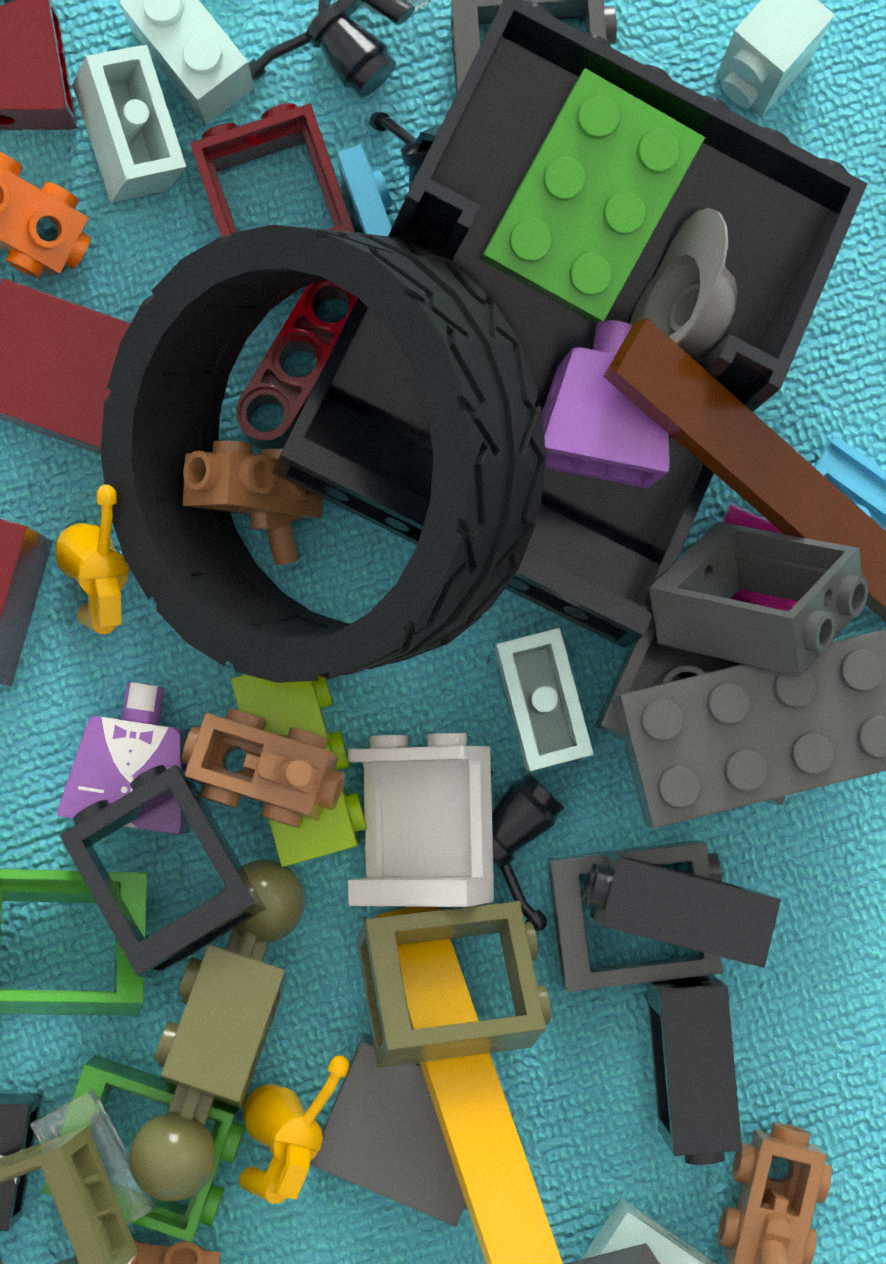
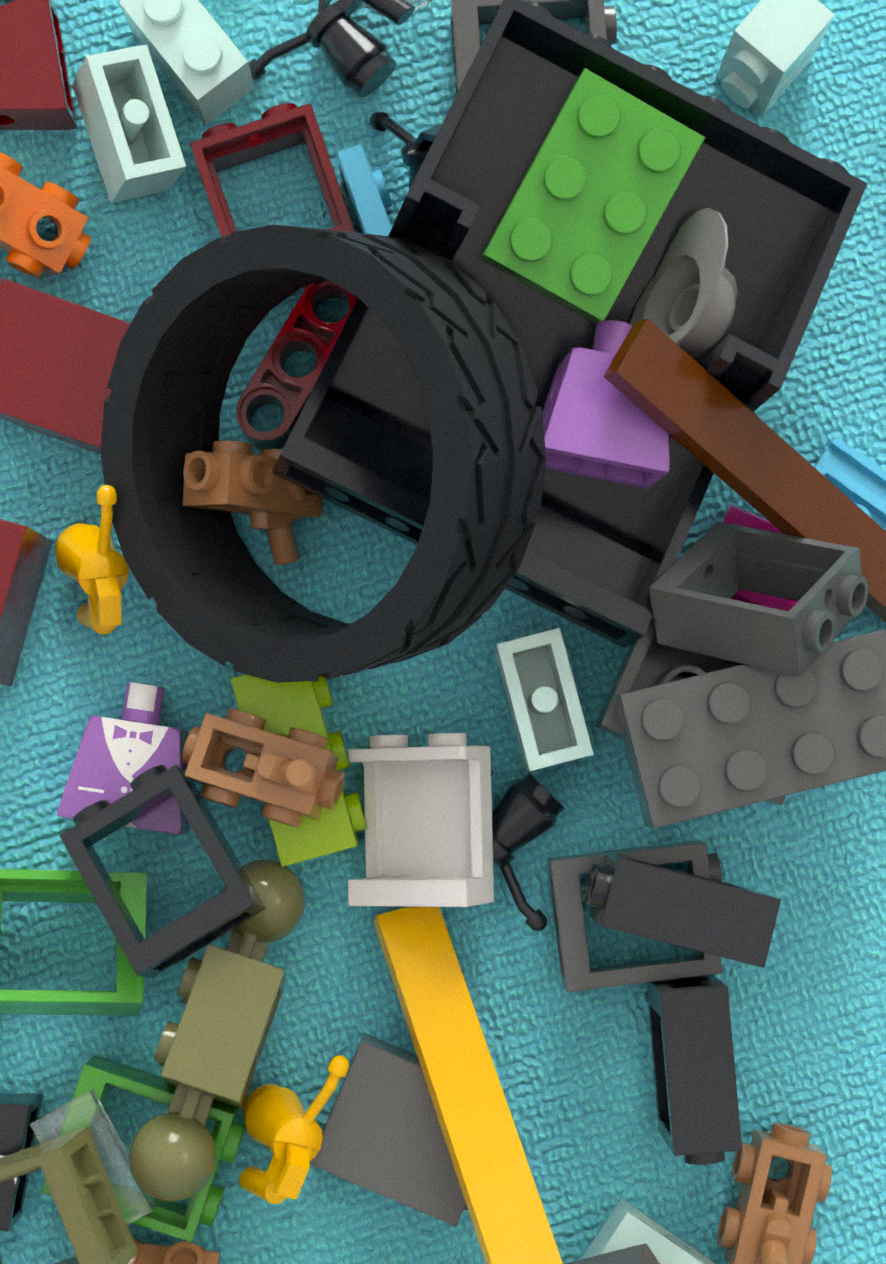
olive window [356,901,551,1068] -> none

